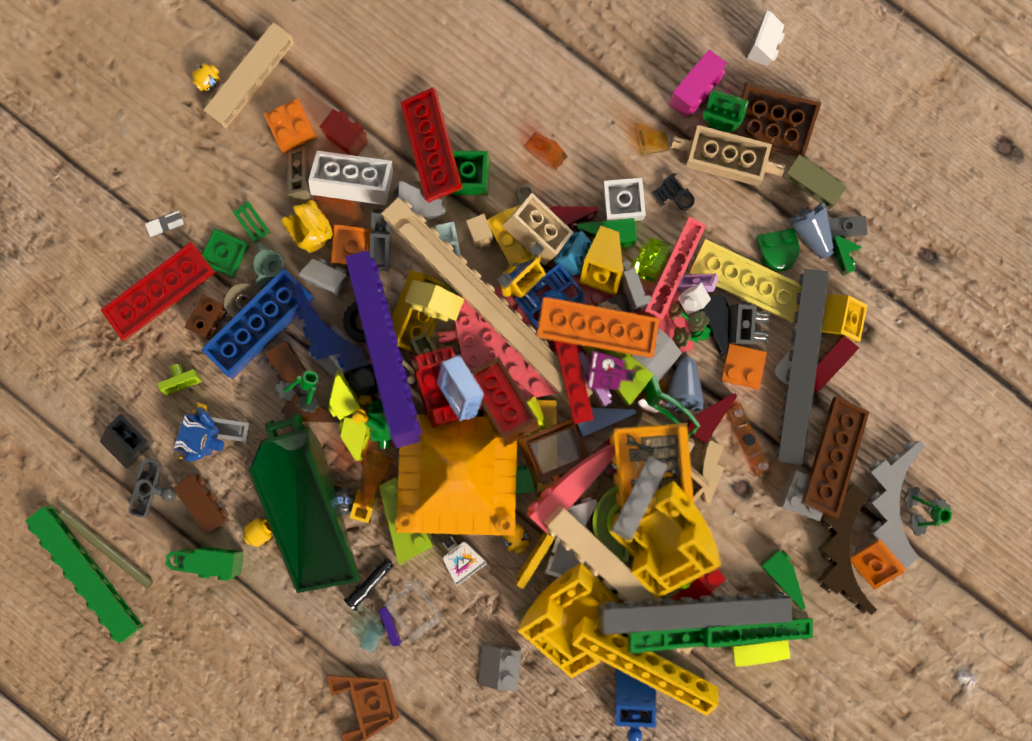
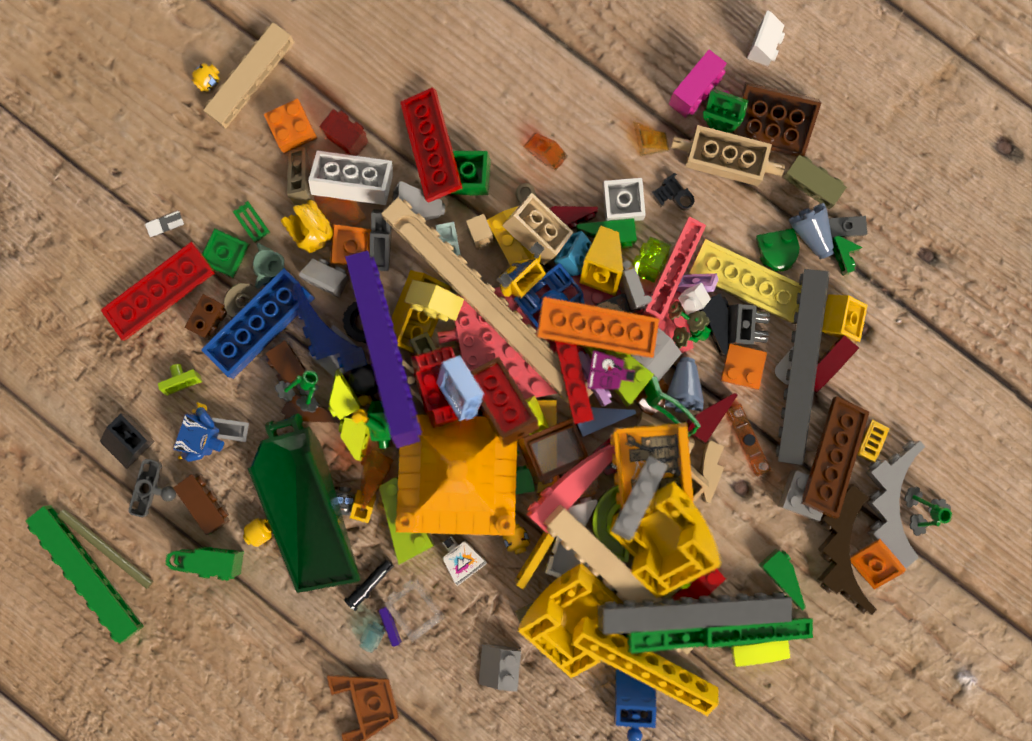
none -> yellow slope [857,419,890,463]

